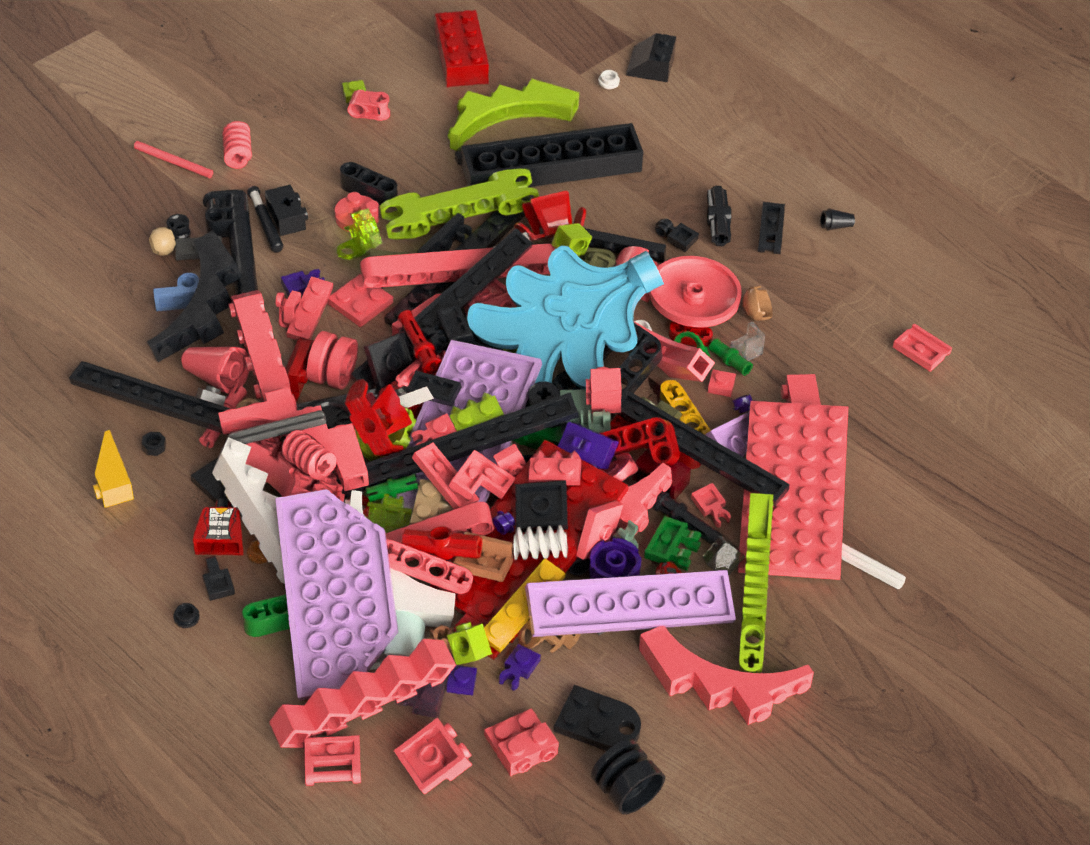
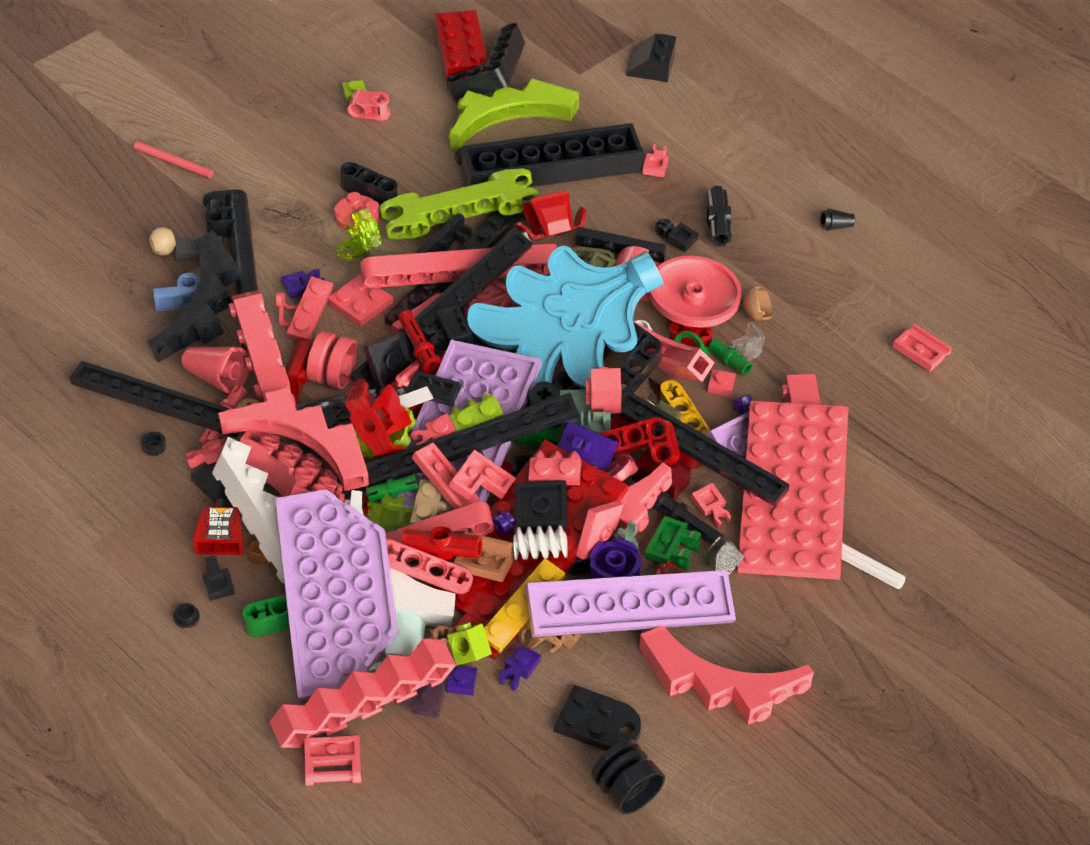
yellow slope [92,430,134,508] -> none
black wheel [166,214,191,242] -> none
plate [195,385,226,406] -> none
coral piece [223,121,252,169] -> none
dark grey axle [229,410,326,444] -> none
black piece [247,186,284,253] -> none
black brick [265,184,308,236] -> none
coral plate [281,290,301,324] -> none
coral piece [282,430,337,480] -> none
coral plate [394,718,472,795] -> none
coral plate [484,708,559,776] -> none
coral plate [493,444,526,477] -> none
lime brick [551,223,592,256] -> none
white plate [598,70,620,89] -> none
lime piece [739,493,773,673] -> none
black plate [758,202,785,254] -> none
none -> coral plate [186,437,226,468]
none -> black beam [446,23,525,101]
none -> coral plate [643,144,668,178]

